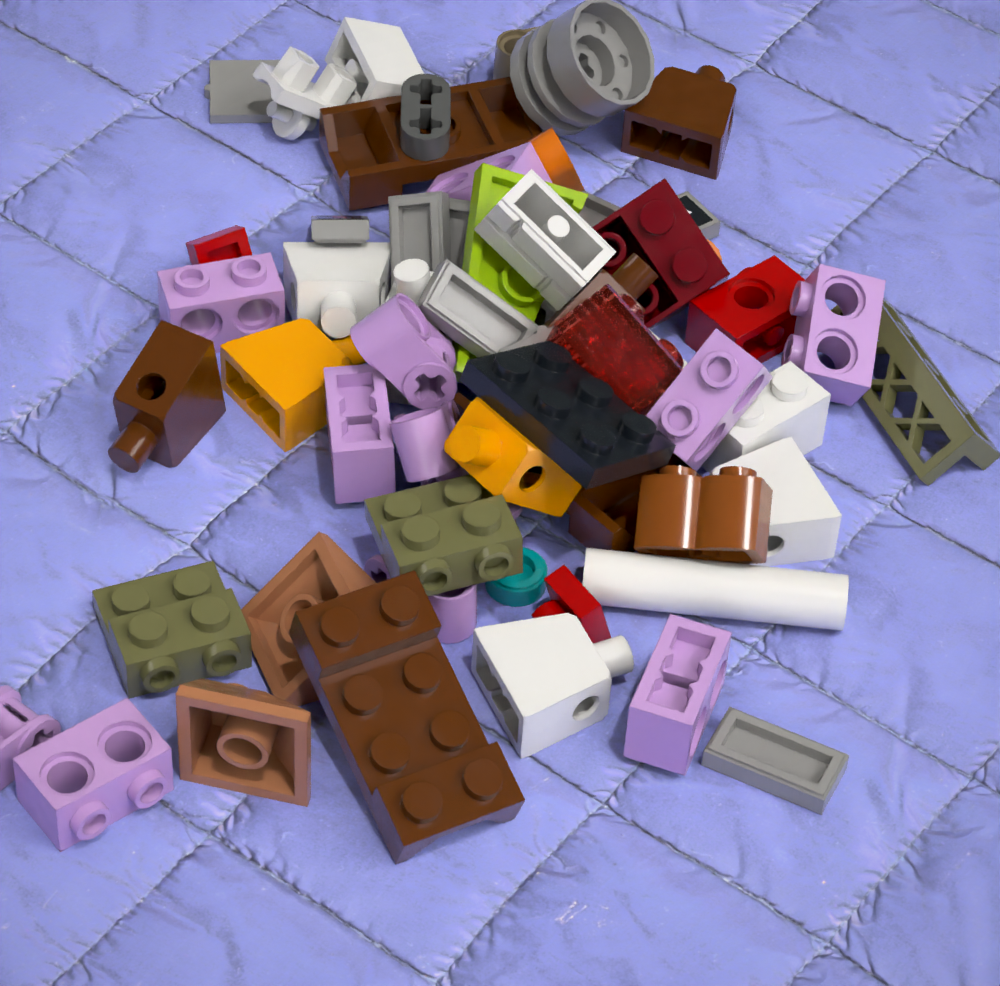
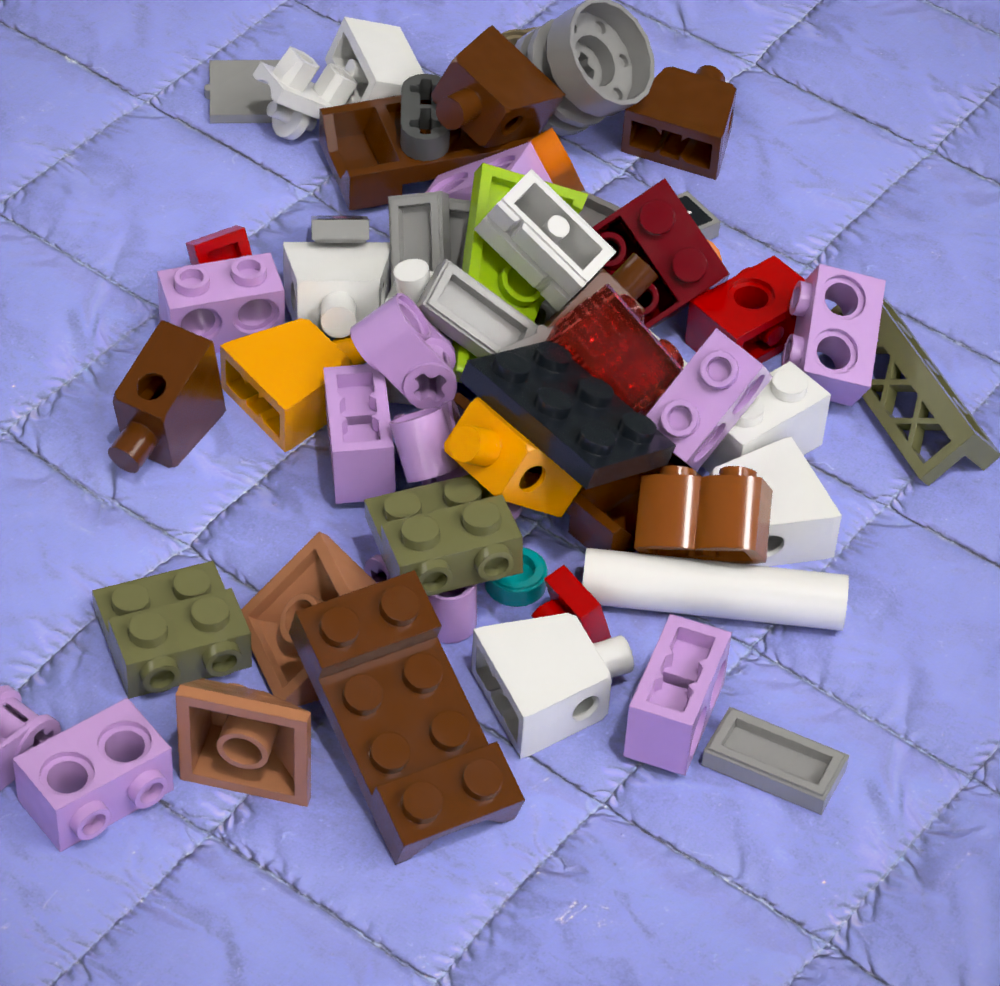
none -> reddish brown torso [431,25,566,148]

